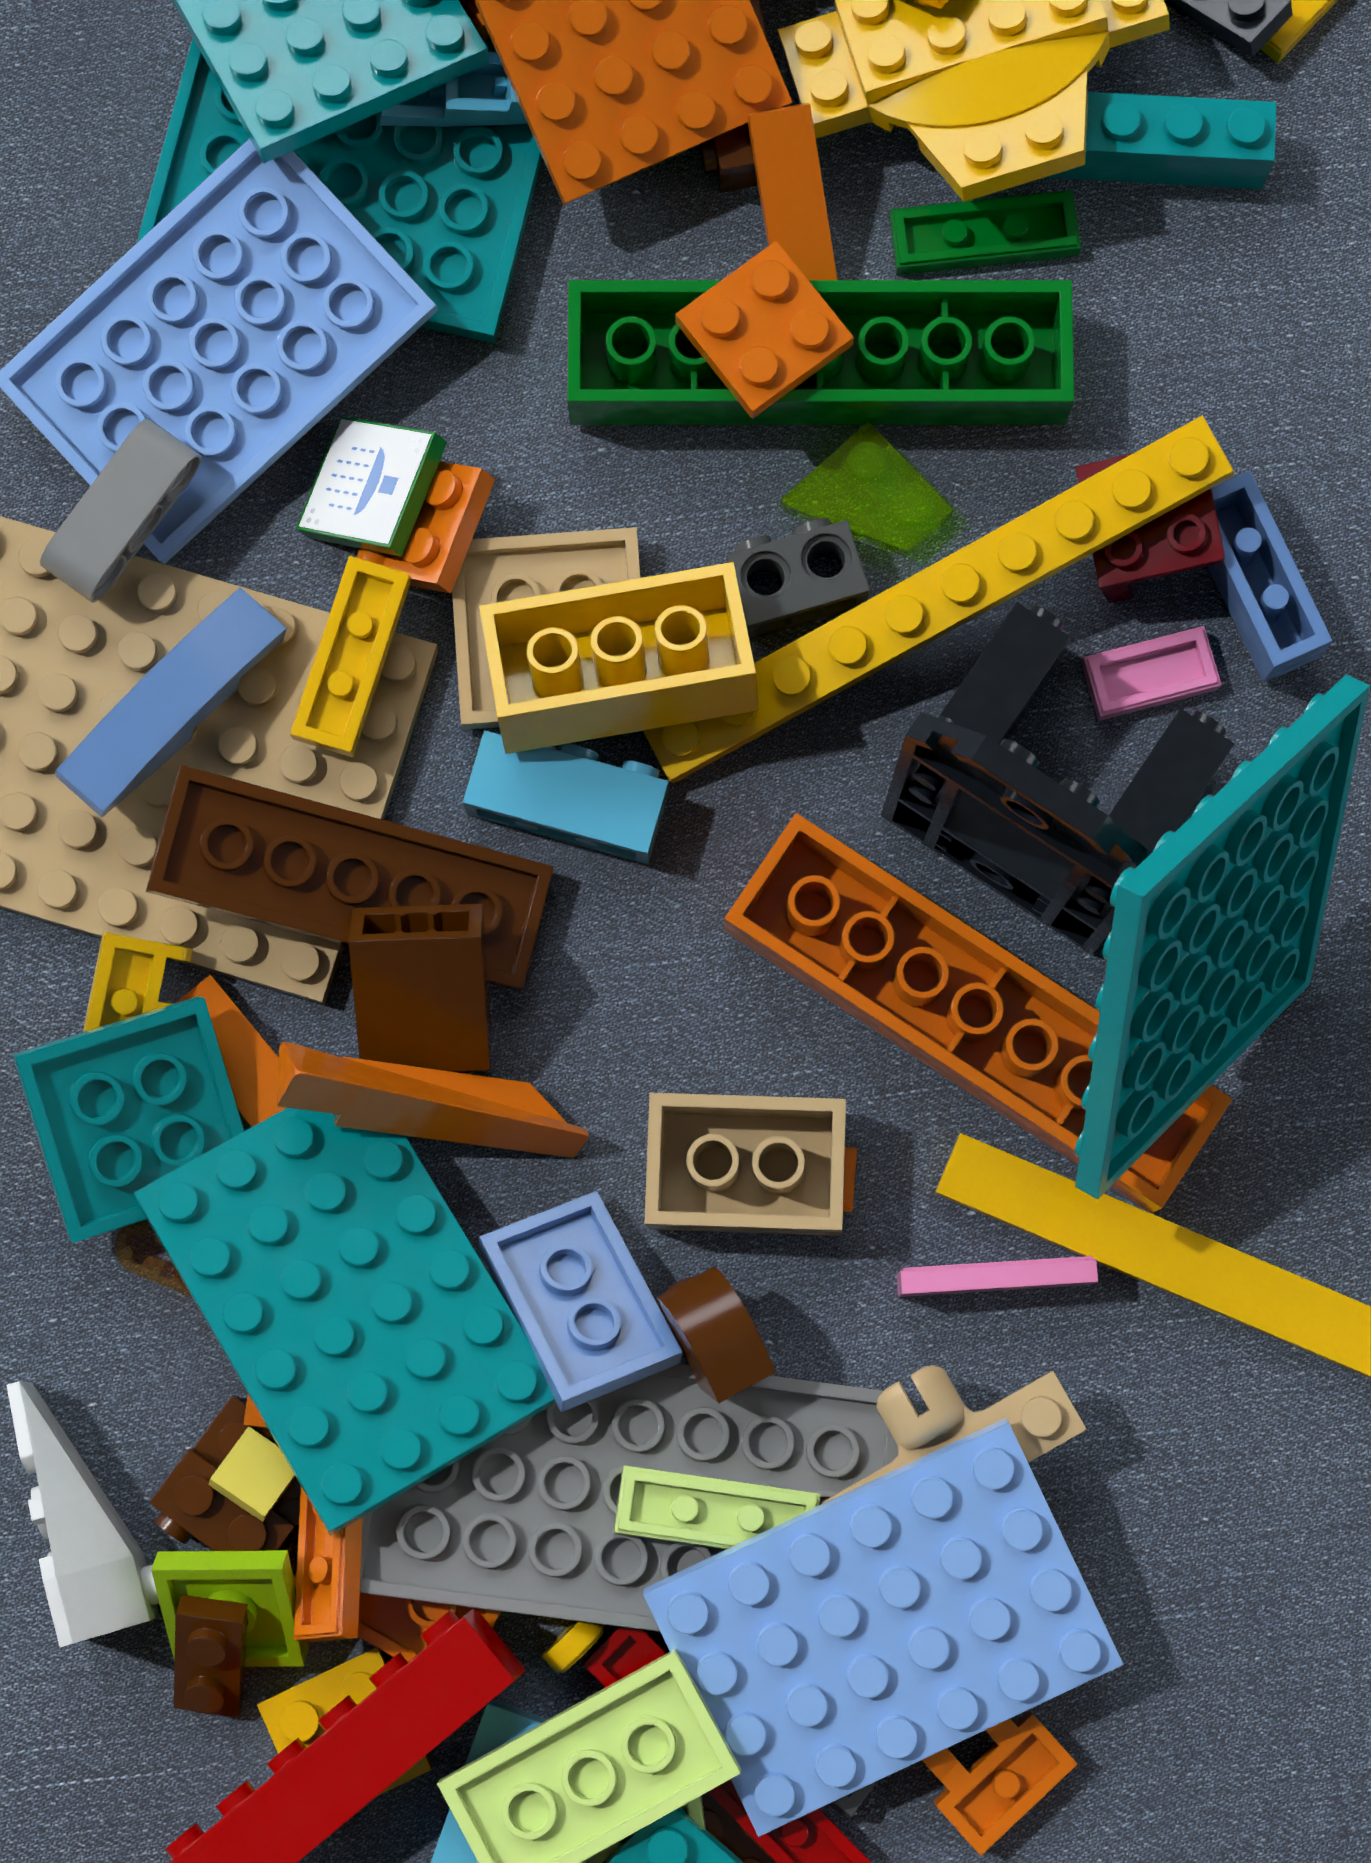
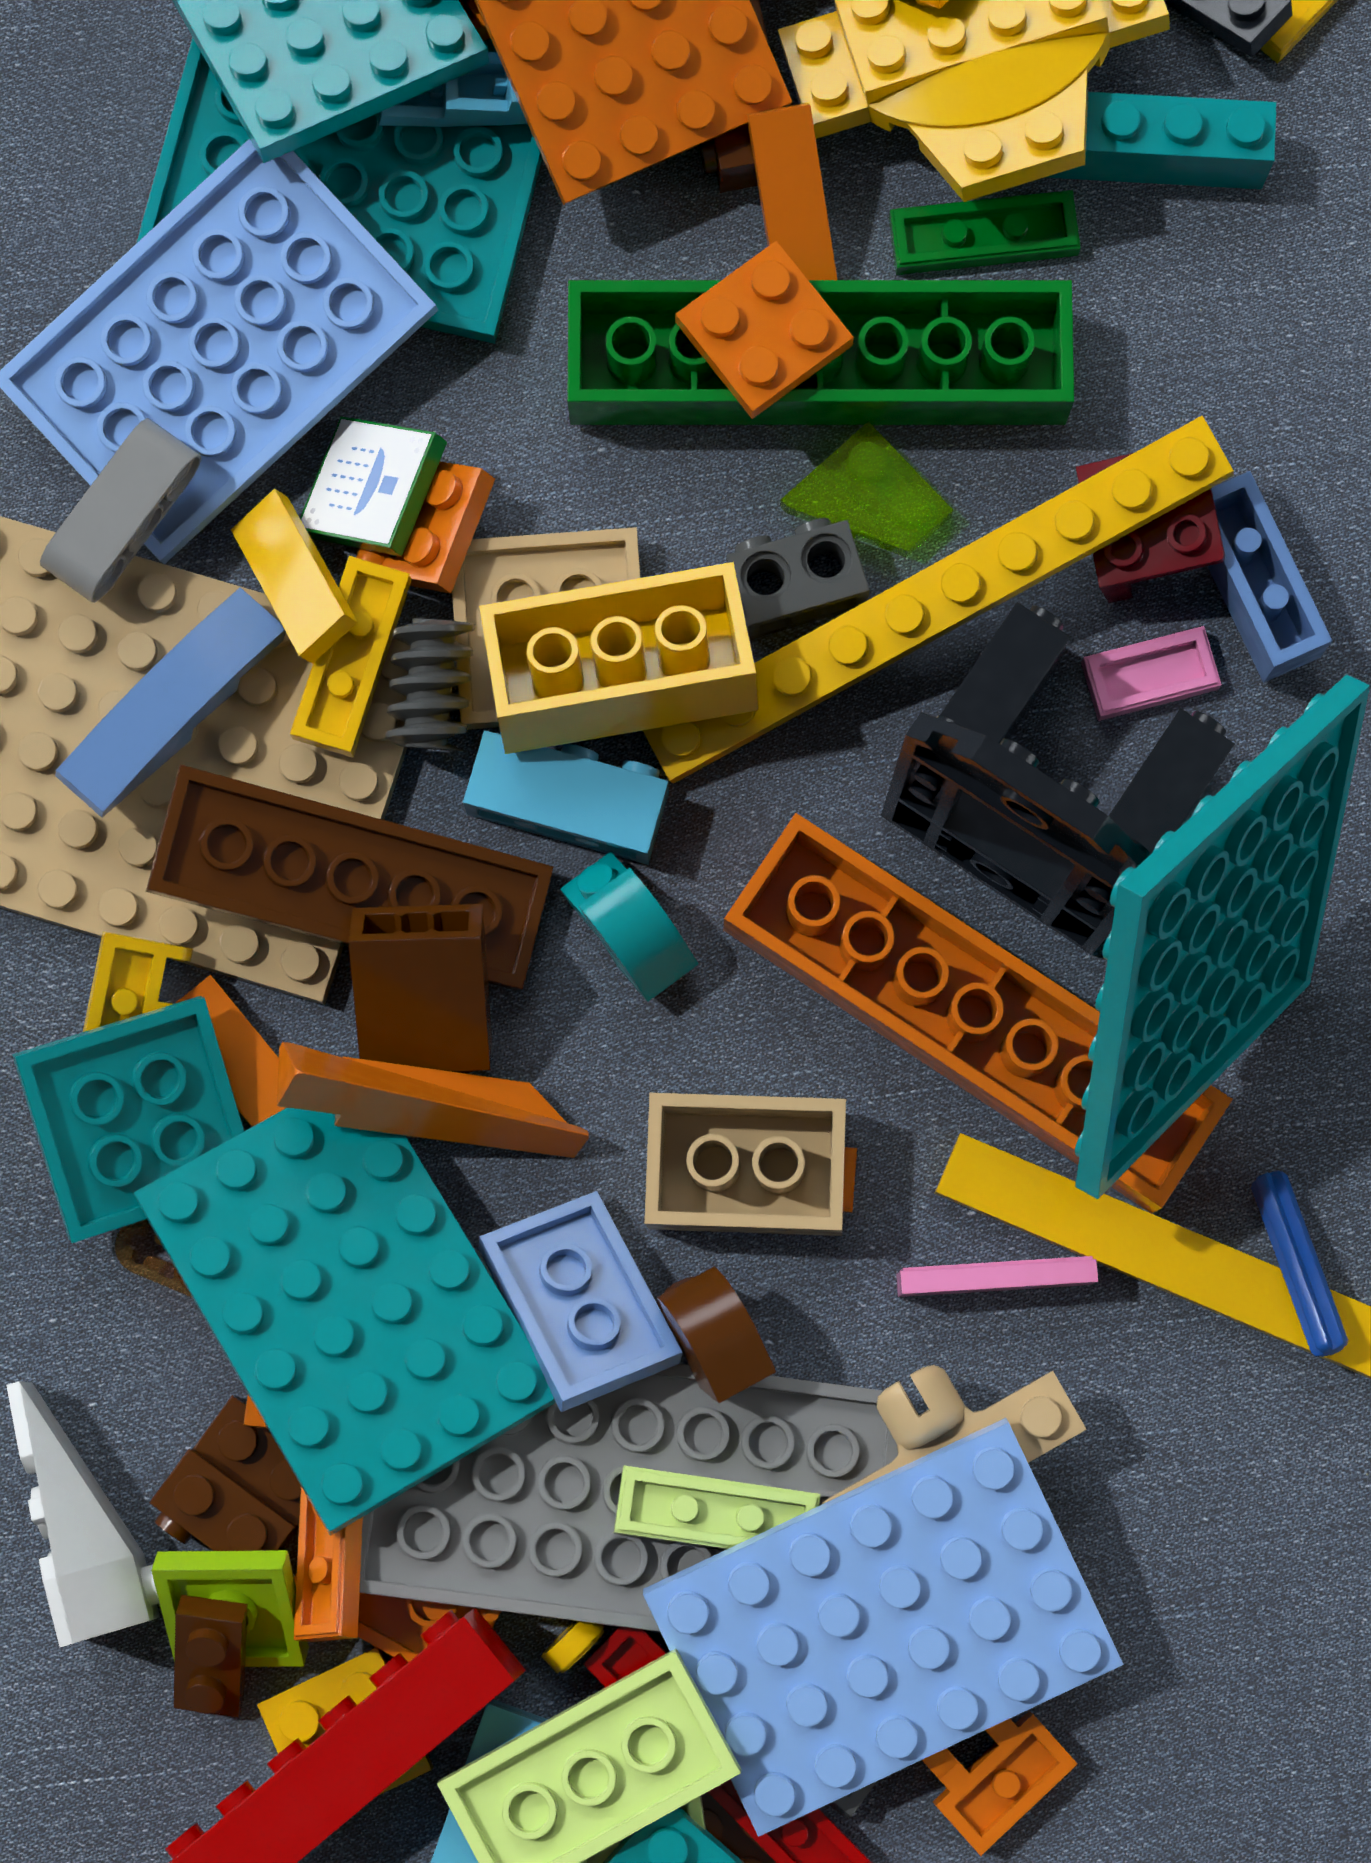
light yellow tile [208,1426,296,1522] -> none
none -> yellow tile [231,488,358,664]
none -> dark grey piece [385,618,475,751]
none -> teal brick [560,851,698,1002]
none -> blue axle [1251,1171,1348,1357]

